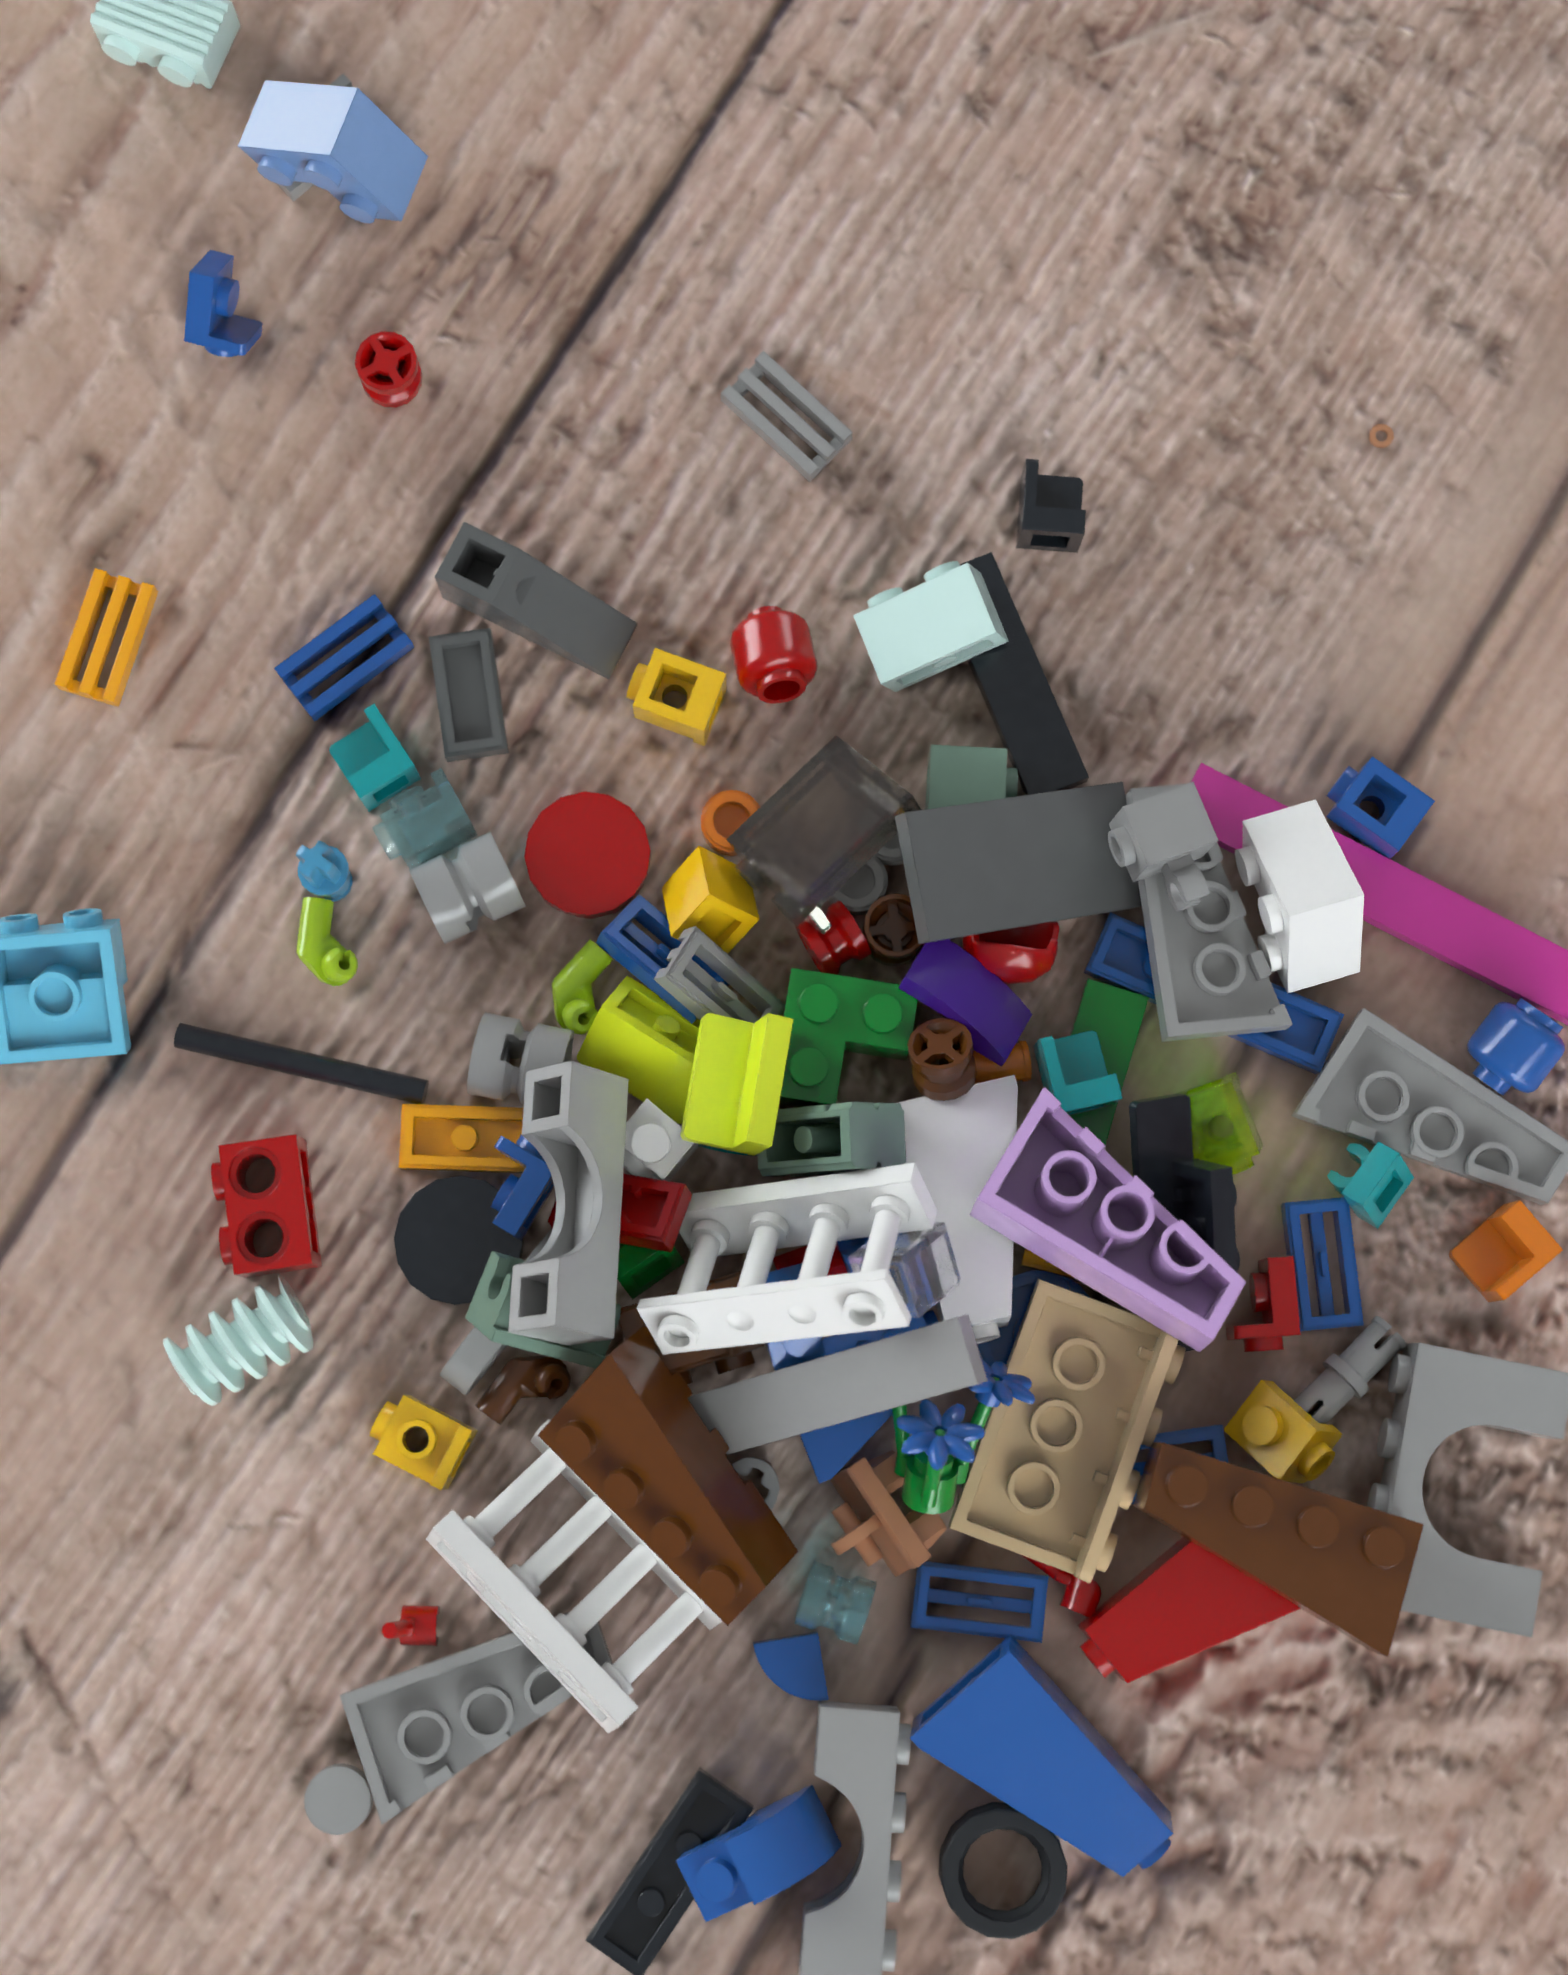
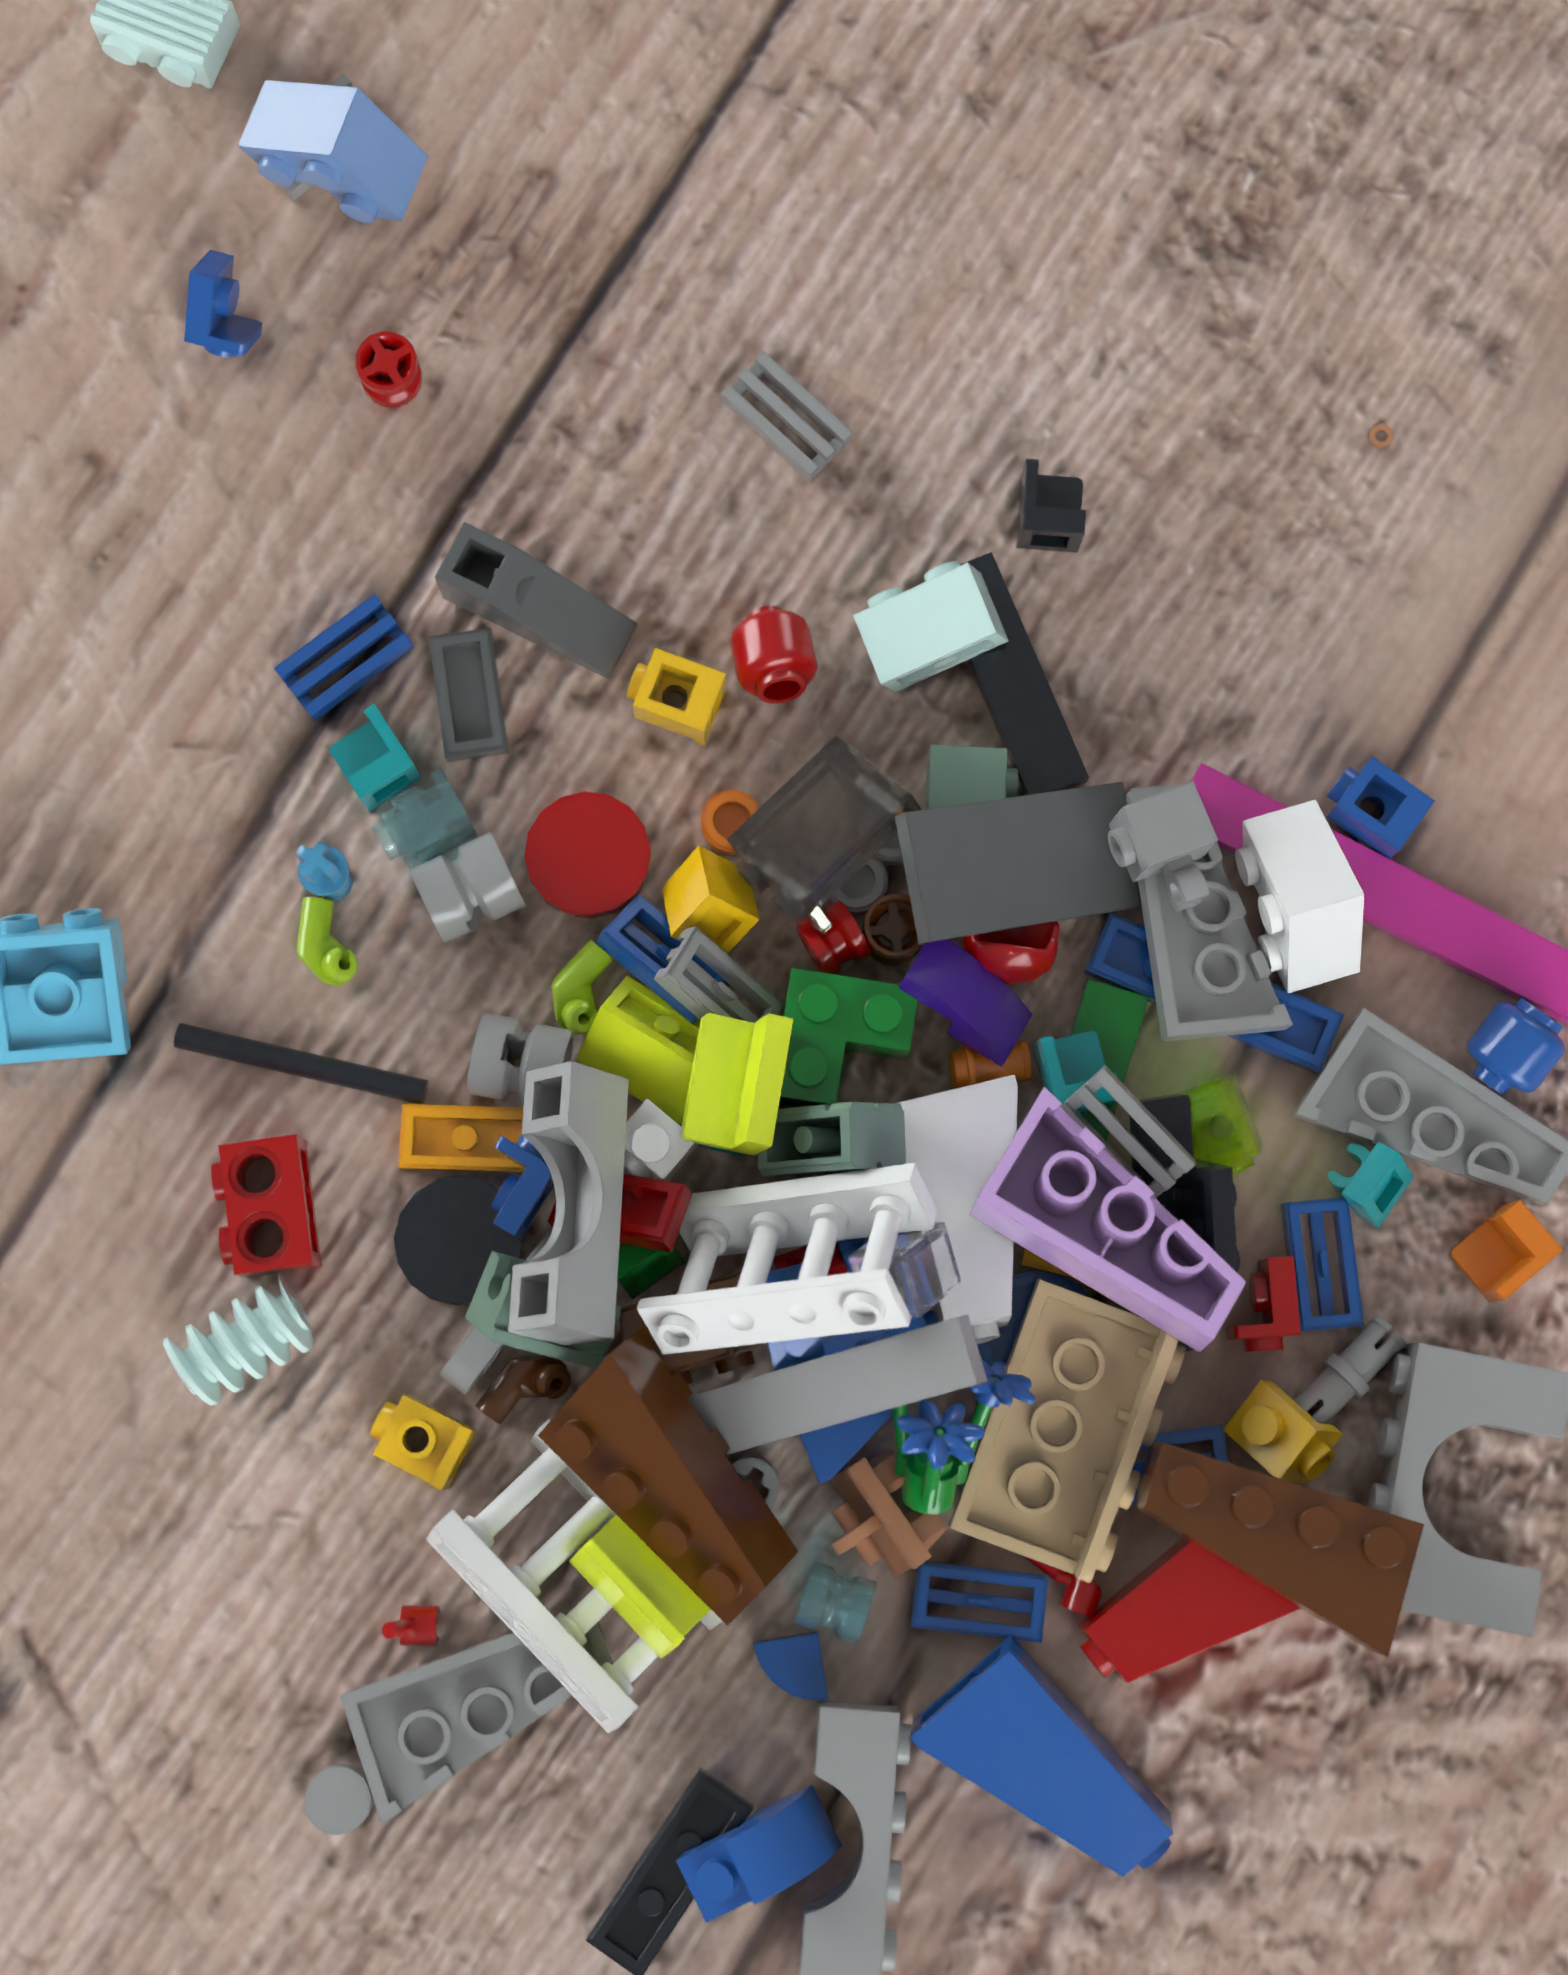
light orange tile [54,568,159,707] -> none
reddish brown wheel [908,1018,977,1101] -> none
black tyre [938,1802,1068,1939] -> none
none -> neon yellow panel [569,1515,711,1658]
none -> light grey tile [1060,1065,1196,1199]

